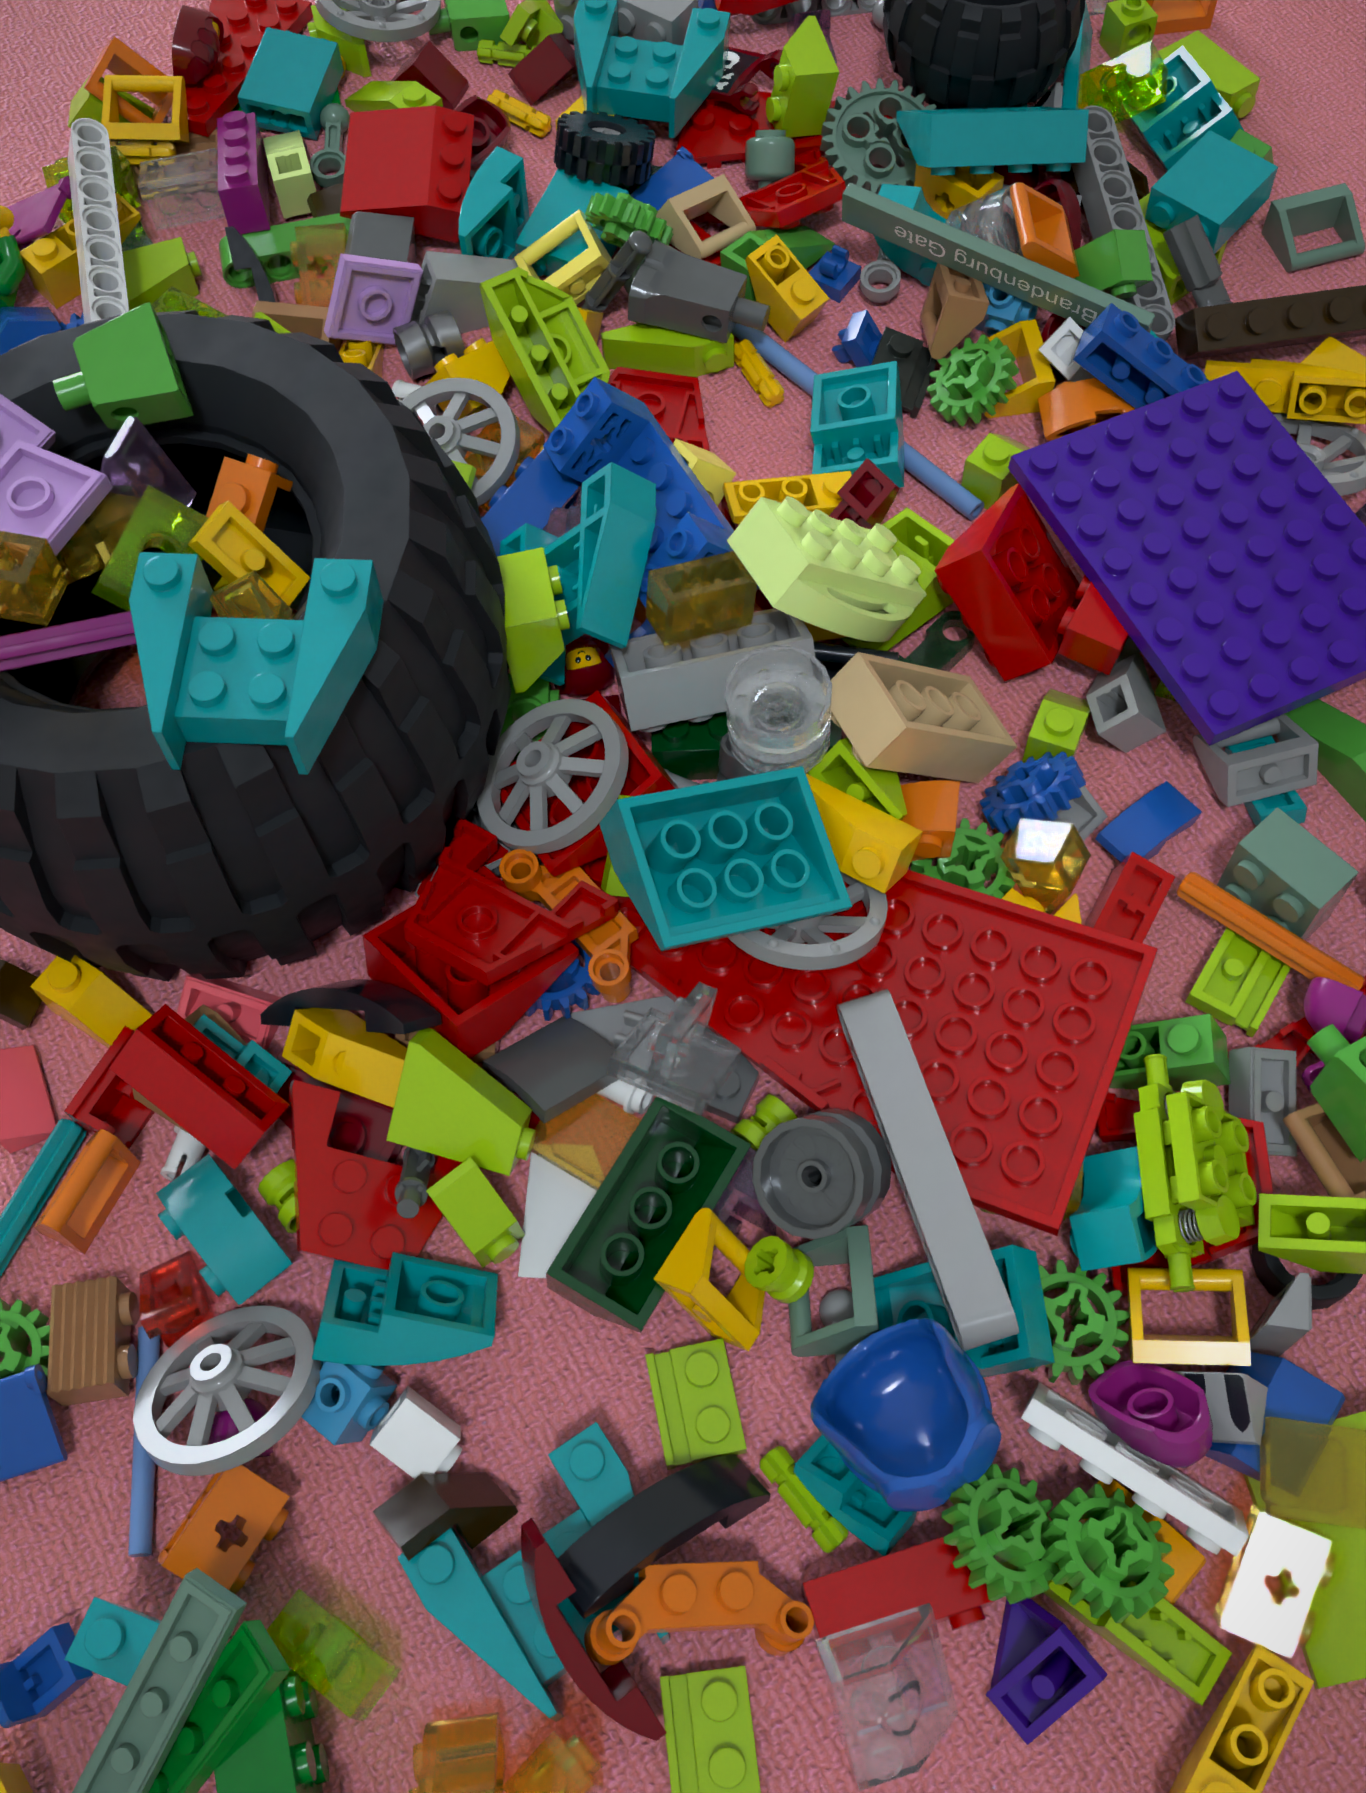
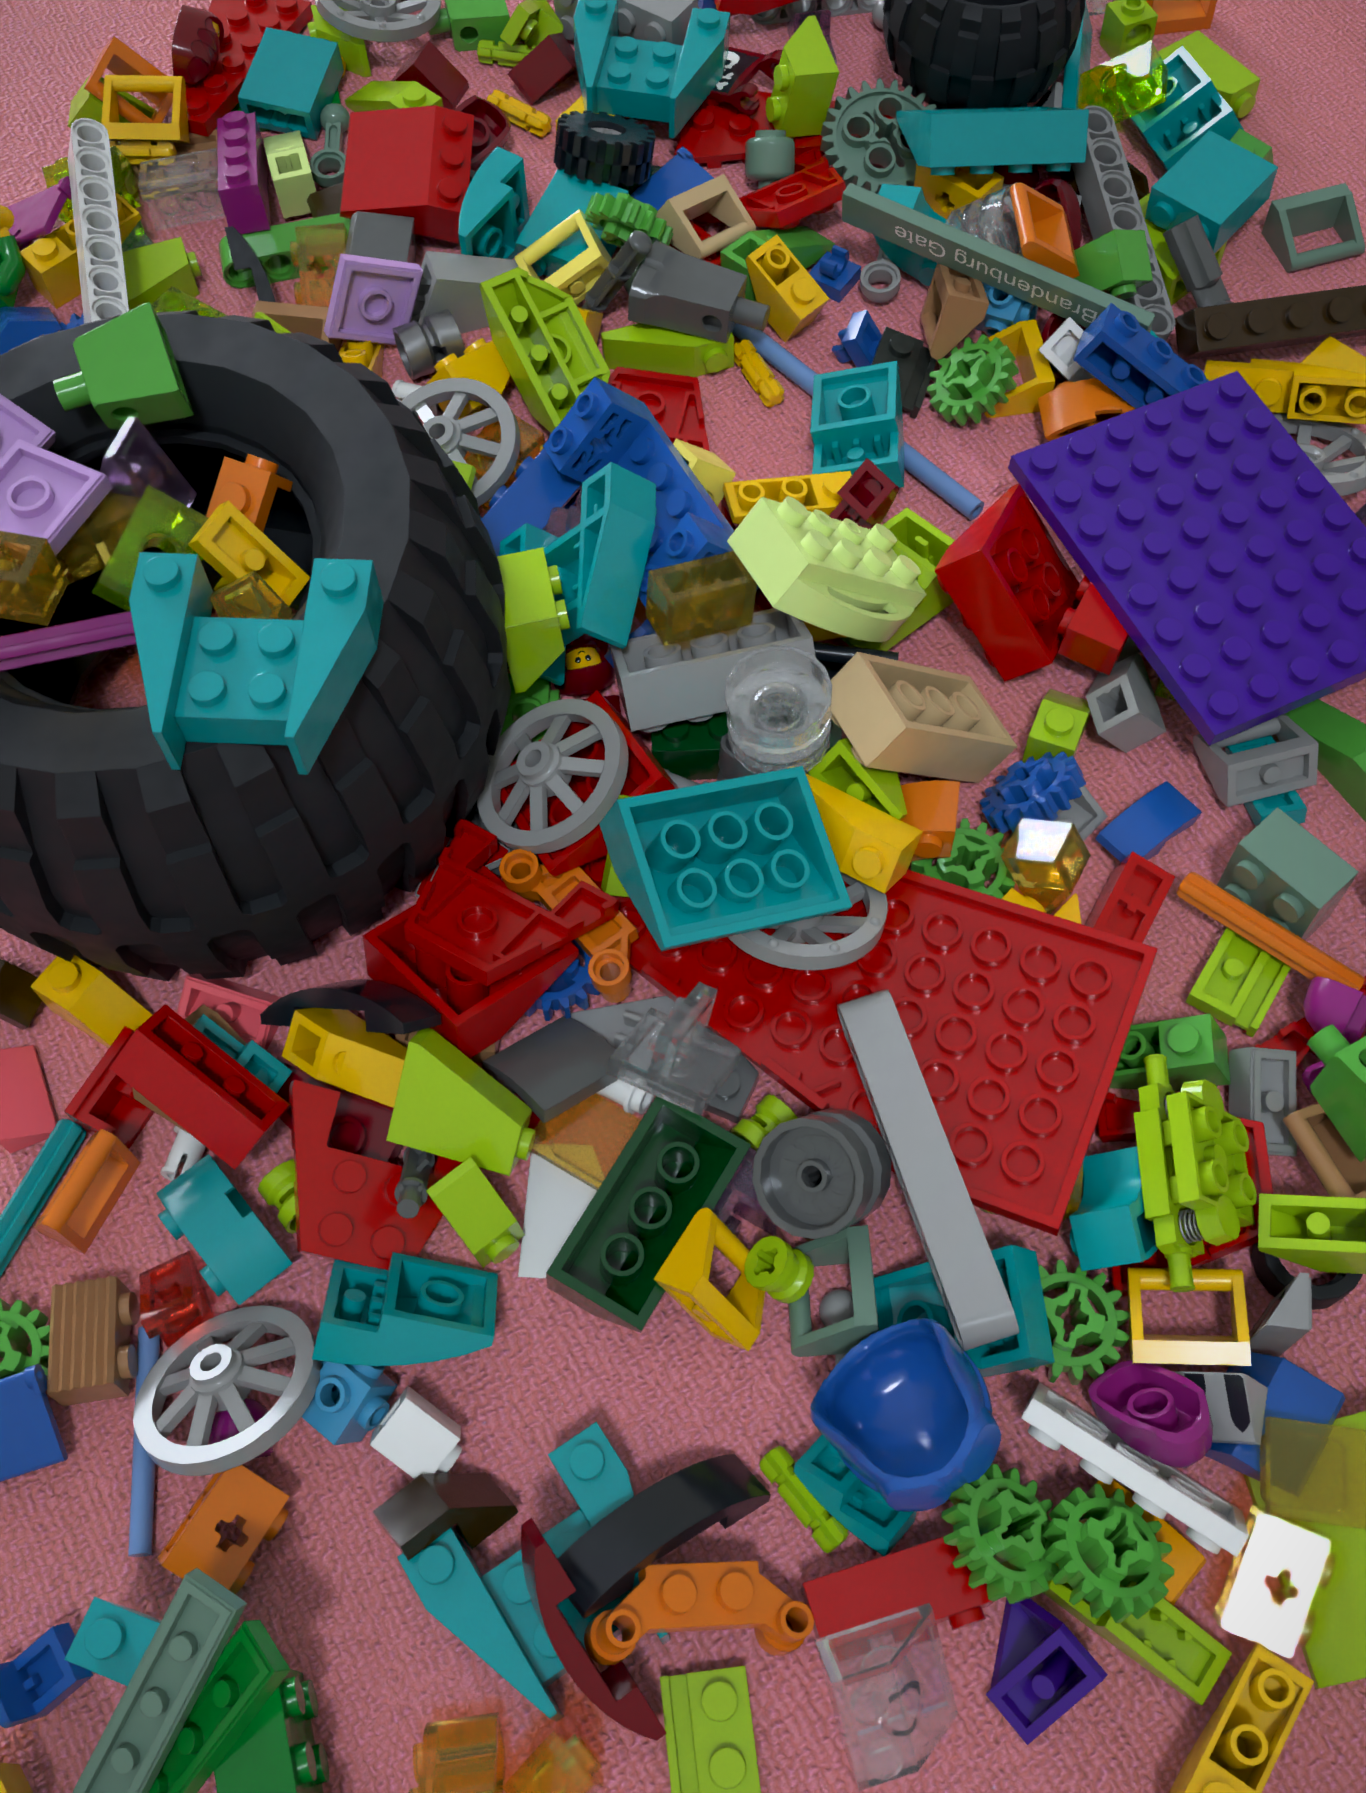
clear neon green brick [267,1588,401,1721] -> none
lime plate [645,1338,747,1470] -> none
clear green piece [898,611,975,672] -> none
lime slope [961,433,1030,509] -> none

